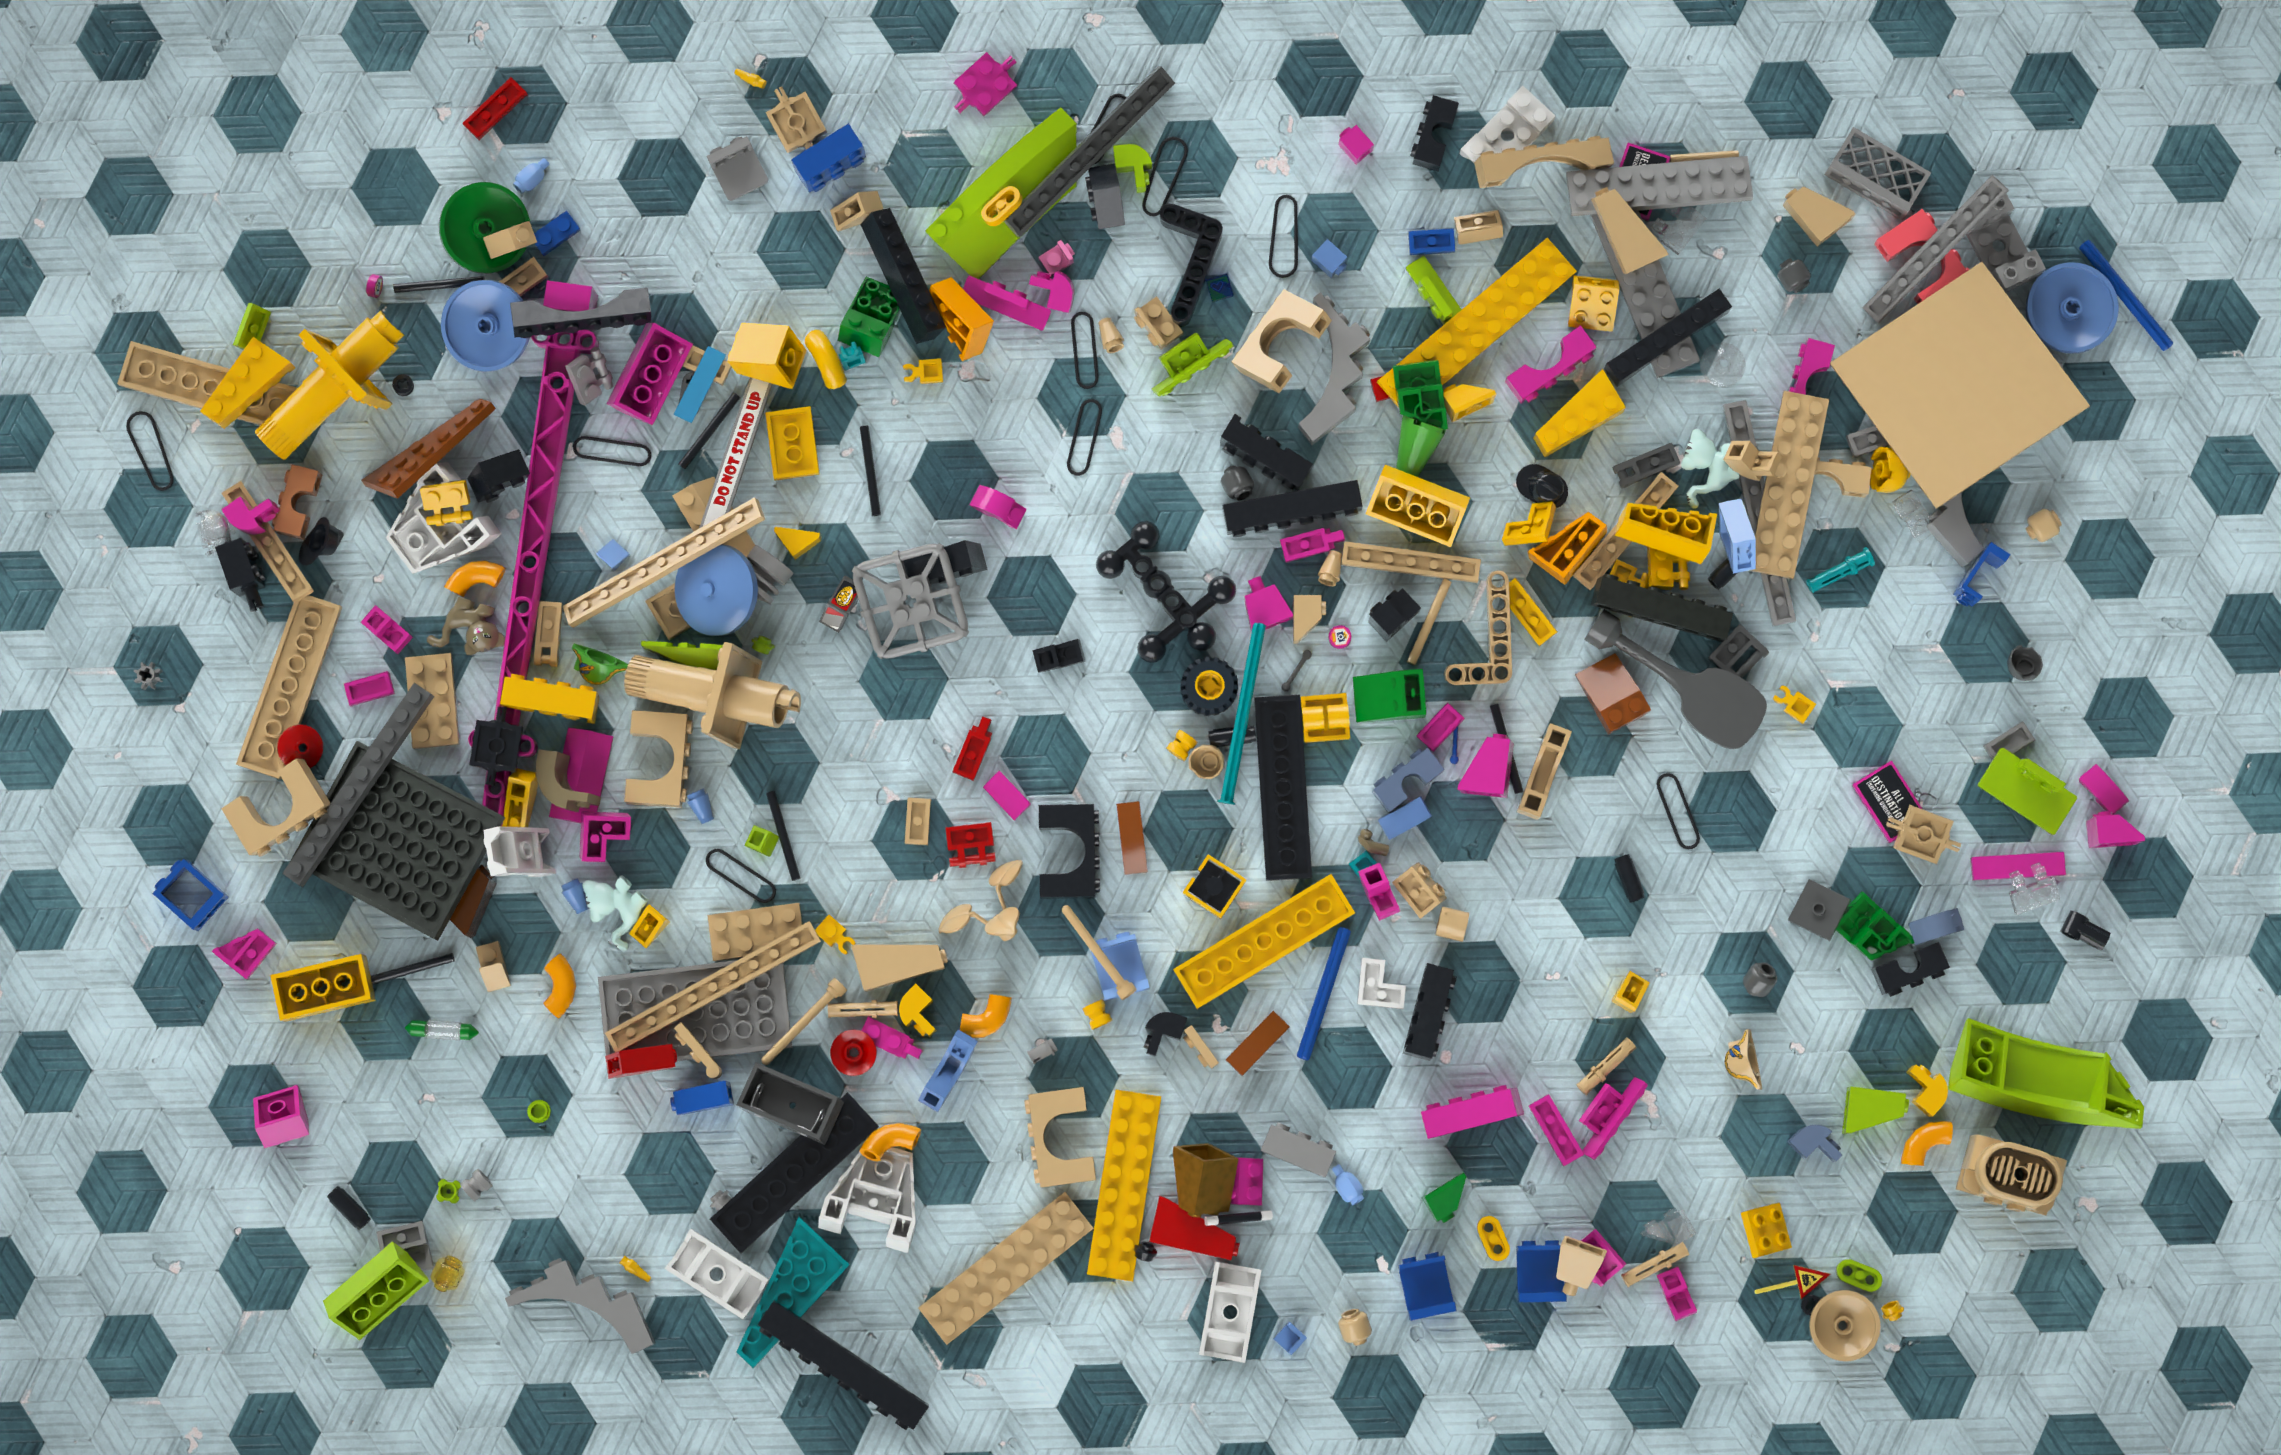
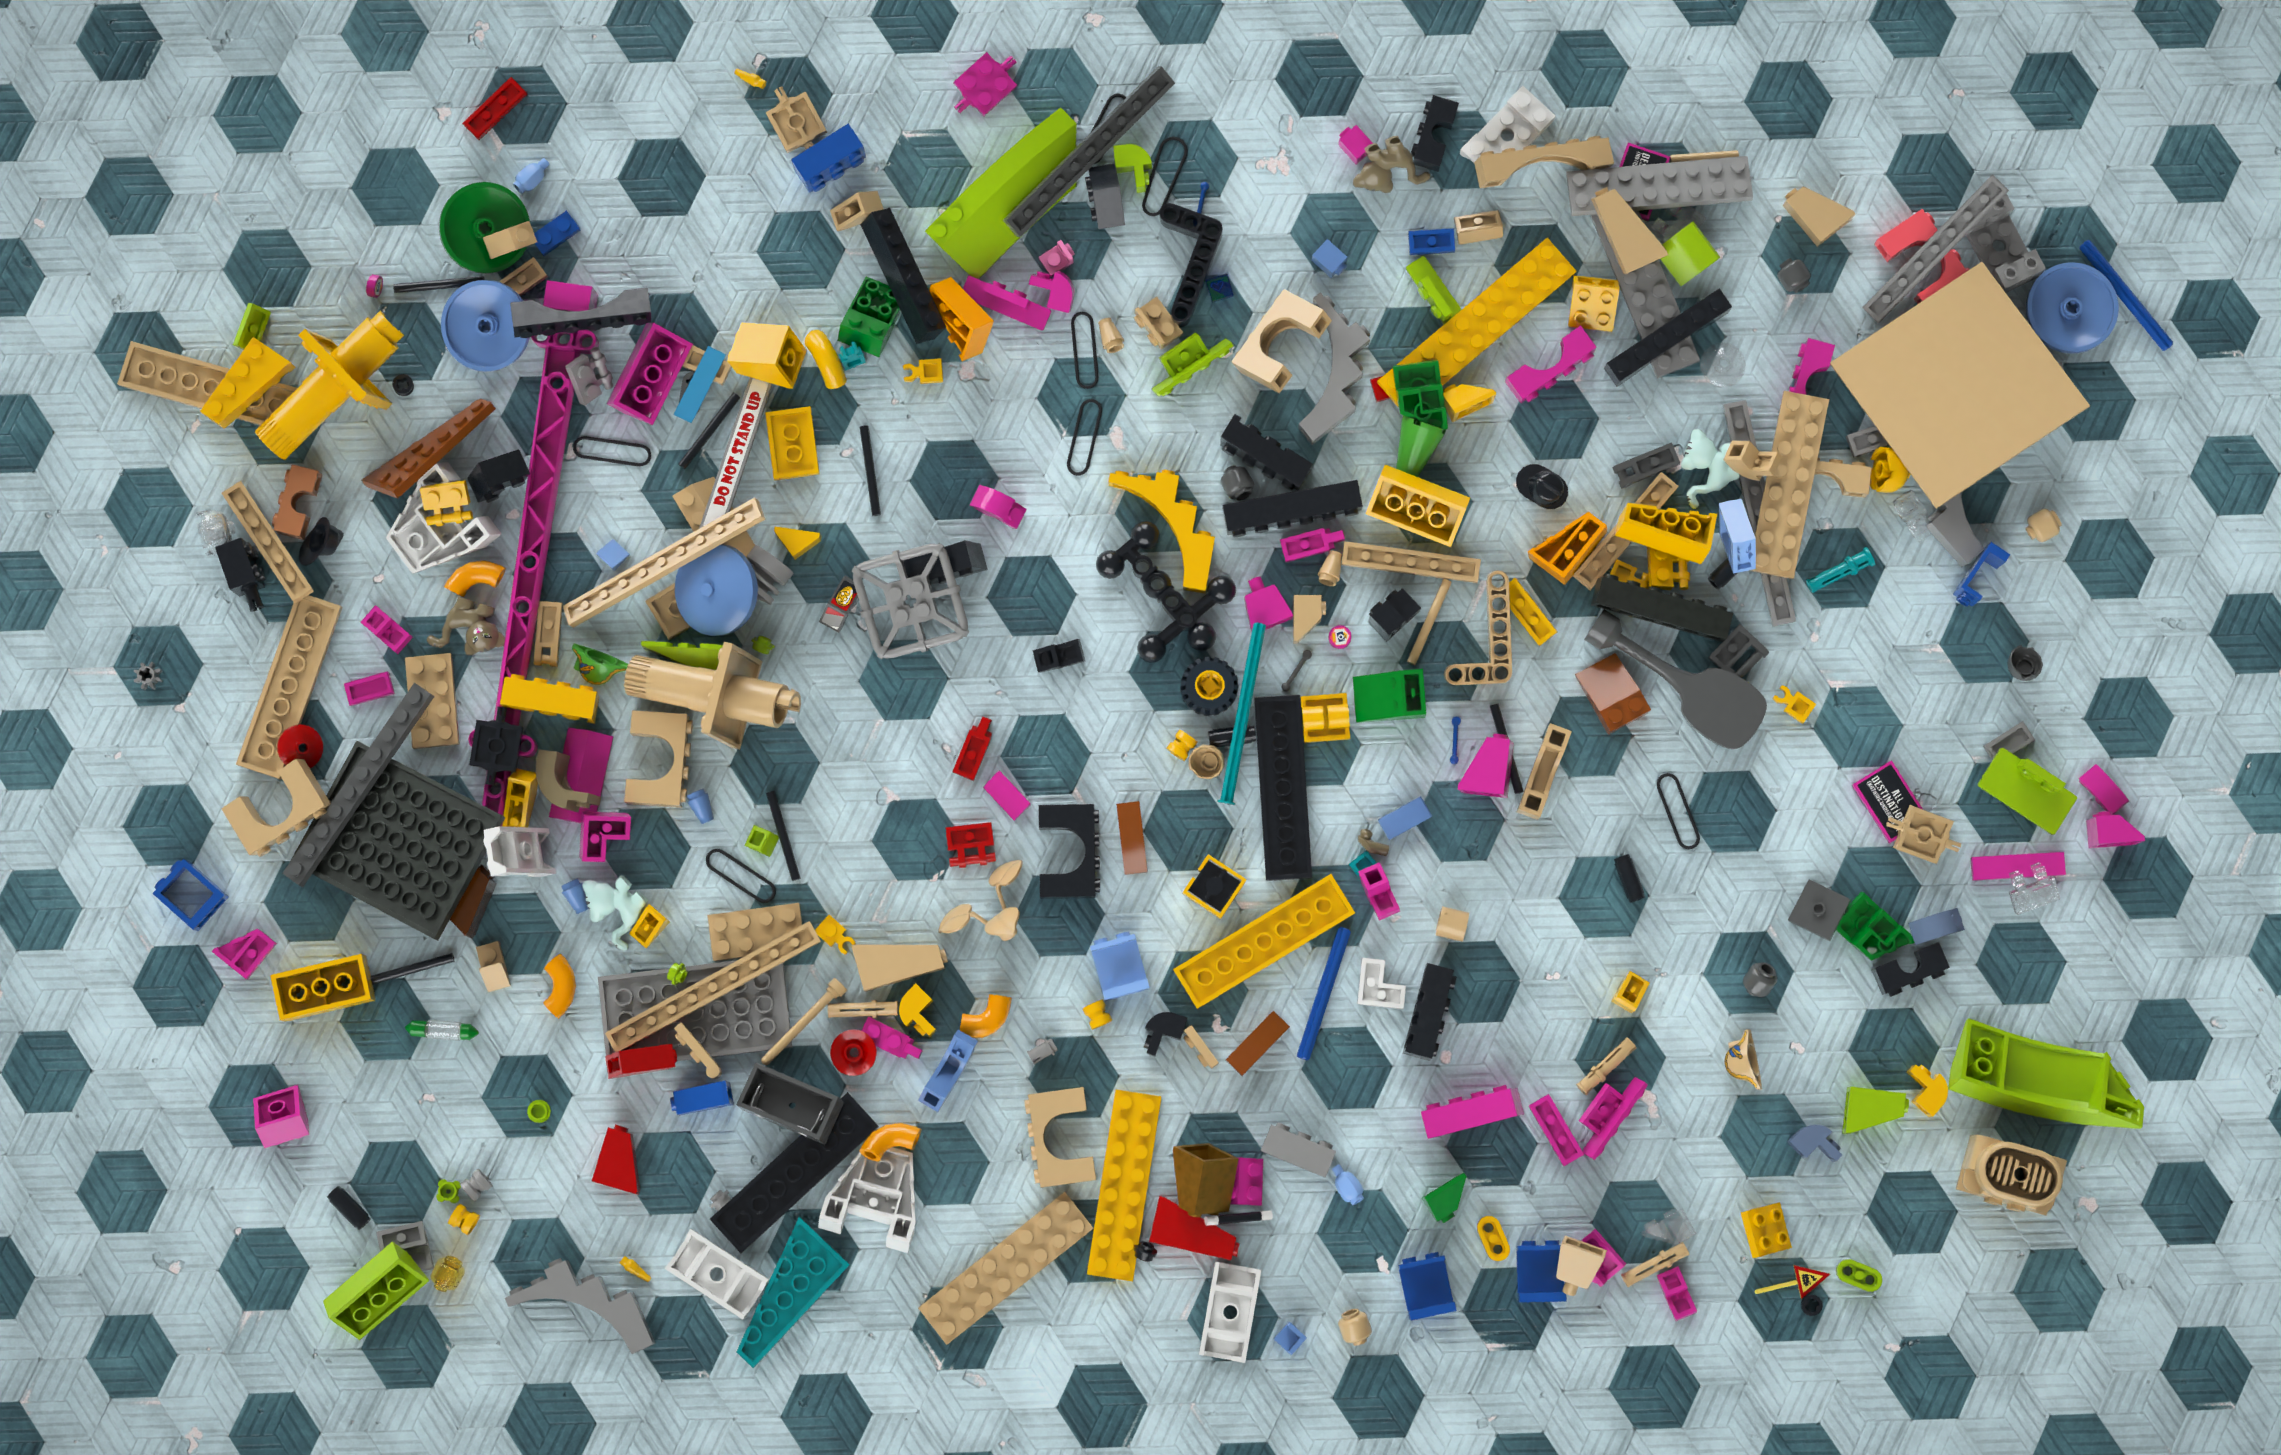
black piece [126,411,174,491] -> none
dark pink brick [221,497,280,535] -> none
light grey bracket [706,136,768,201] -> none
black brick [758,1300,929,1430] -> none
tan plate [905,798,931,846] -> none
yellow plate [981,186,1022,226] -> none
tan piece [1062,905,1137,1000] -> none
black piece [1269,195,1298,278] -> none
sand blue arch [1372,748,1445,813] -> none
tan bracket [1392,862,1447,919] -> none
dark pink tile [1416,702,1465,752] -> none
yellow plate [1502,501,1556,546] -> none
yellow wedge [1533,369,1626,457] -> none
tan dish [1809,1290,1881,1361] -> none
light grey fence [1824,127,1931,221] -> none
yellow plate [1881,1301,1904,1321] -> none
light orange cylinder [1901,1121,1953,1166] -> none
black piece [2060,910,2111,951] -> none
none -> yellow wheel [448,1204,480,1235]
none -> red slope [592,1124,640,1195]
none -> lime plate [667,963,688,985]
none -> yellow arch [1108,470,1215,594]
none -> blue hinge [1192,182,1209,227]
none -> dark tan animal [1353,136,1430,193]
none -> lime slope [1660,221,1720,286]

